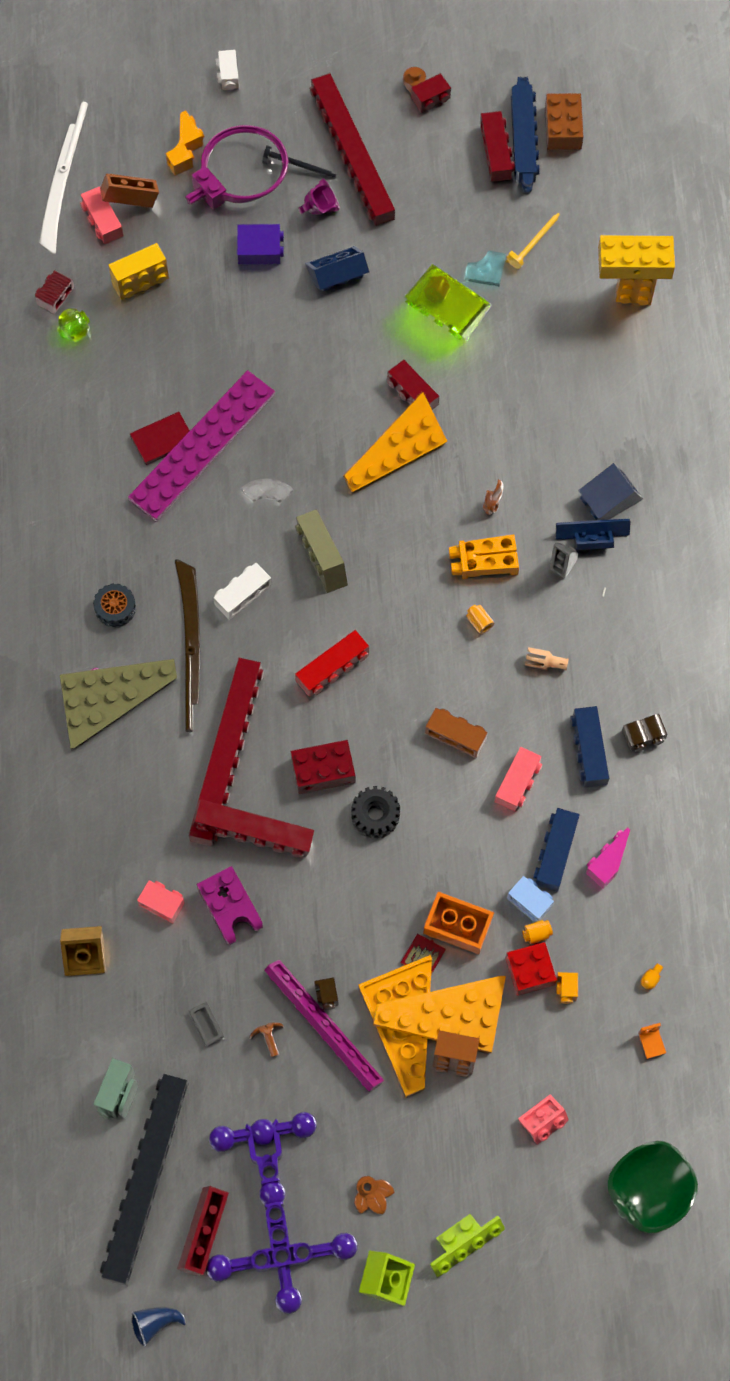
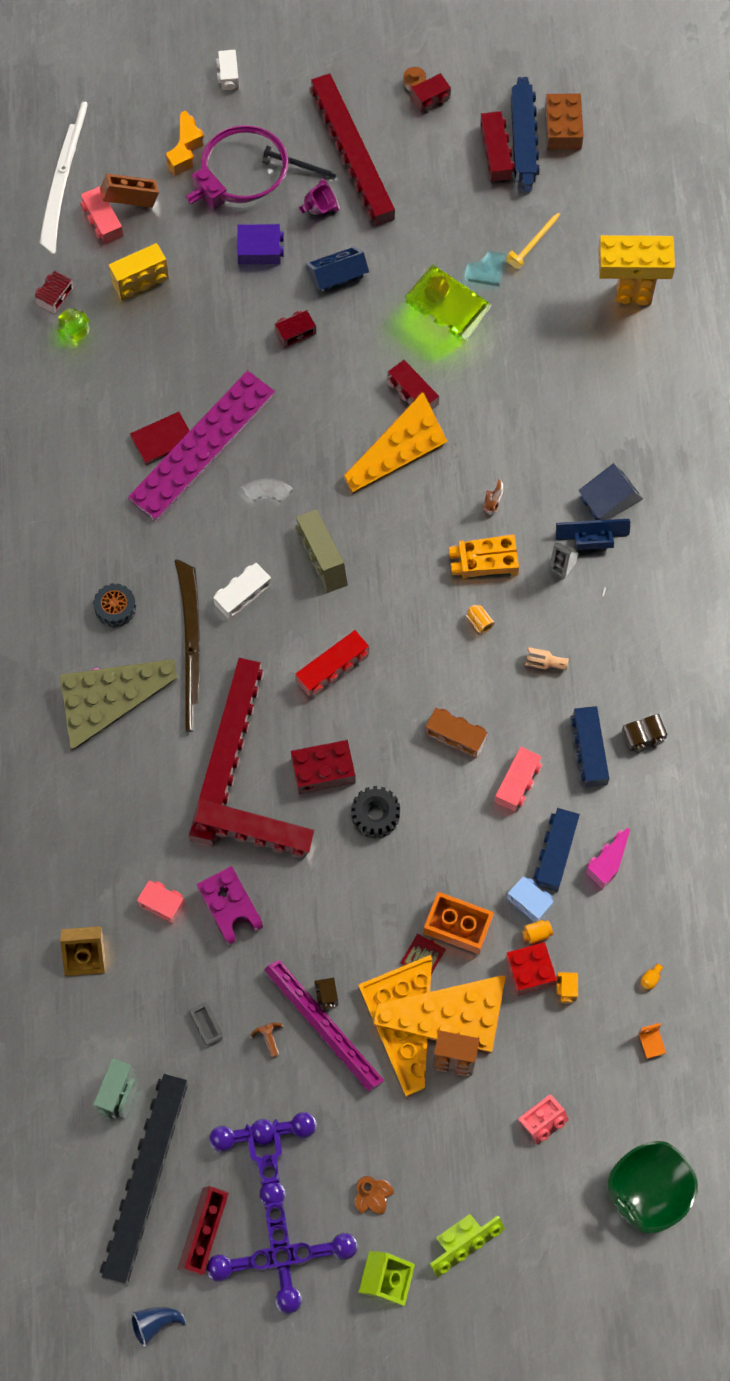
none -> dark red brick [274,310,317,348]

